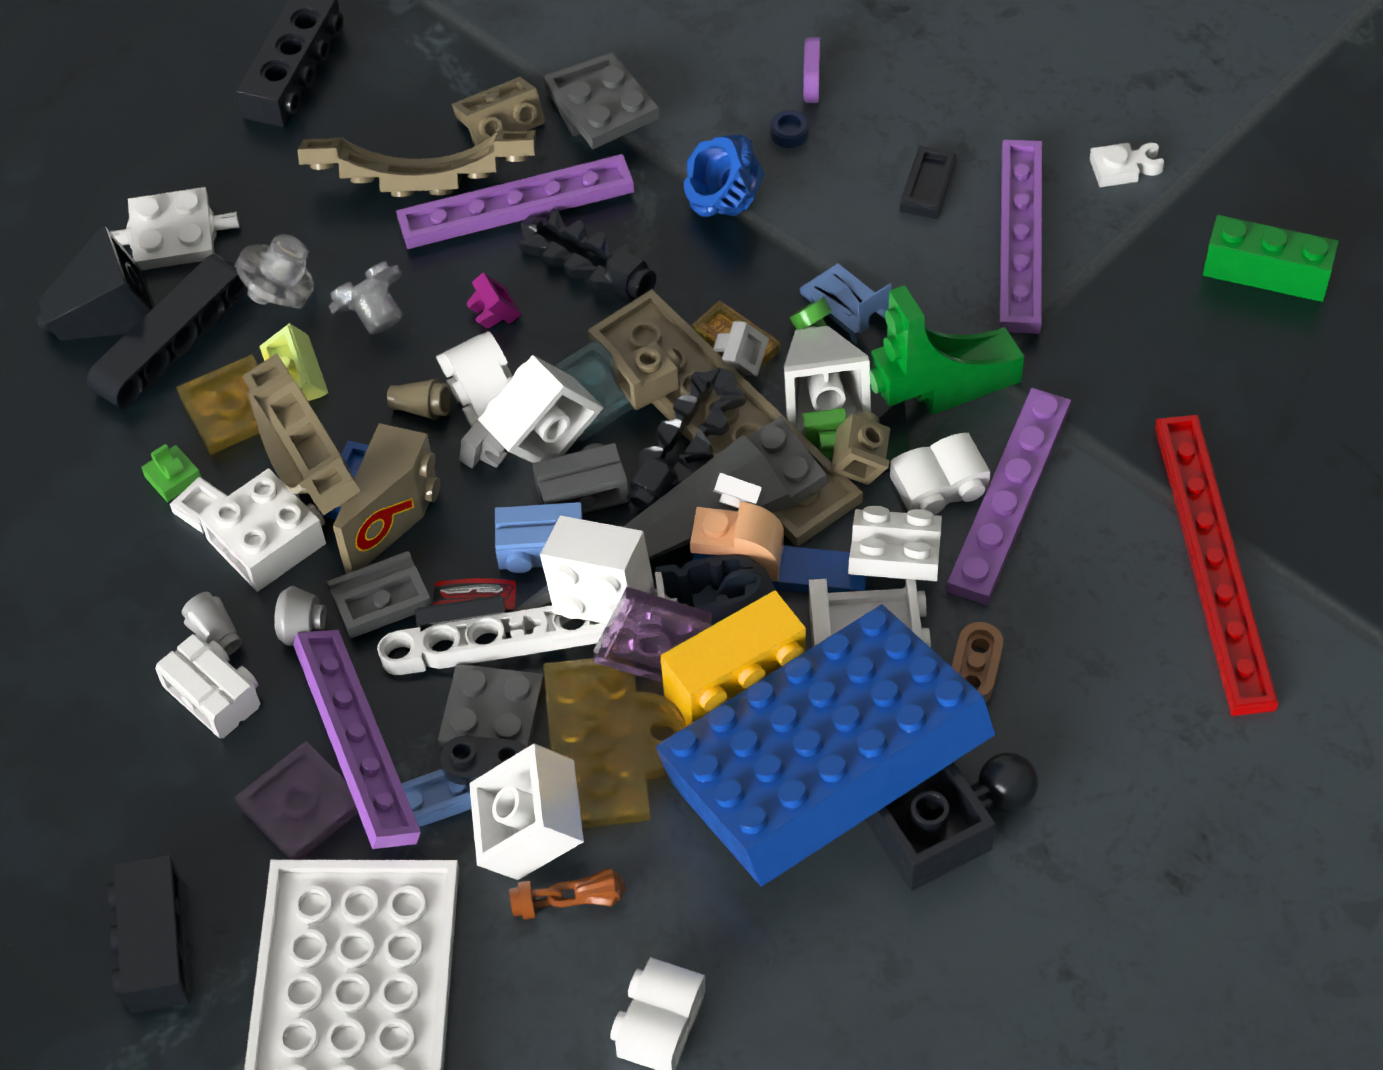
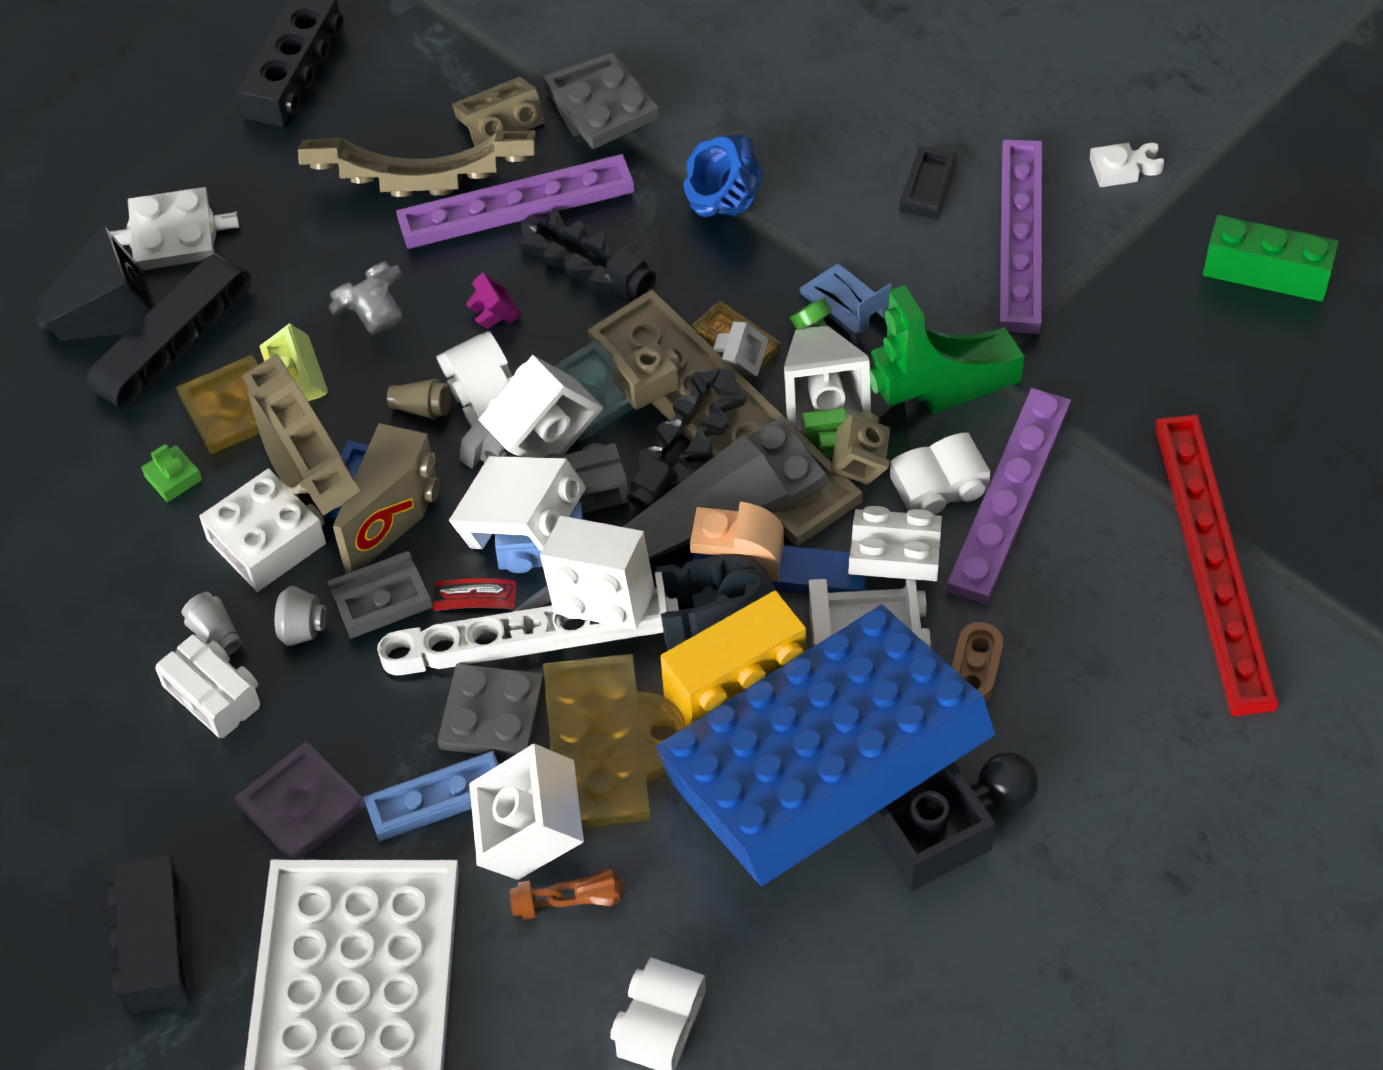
white tile [170,477,227,533] -> none
clear plate [235,234,314,308] -> none
medium lavender plate [293,630,421,849] -> none
black tile [415,595,507,629] -> none
black plate [440,736,527,785] -> none
clear purple plate [593,586,711,683] -> none
white plate [713,473,762,509] -> none
dark blue tile [770,110,809,148] -> none
medium lavender tile [803,37,820,103] -> none
none -> white panel [449,456,586,551]

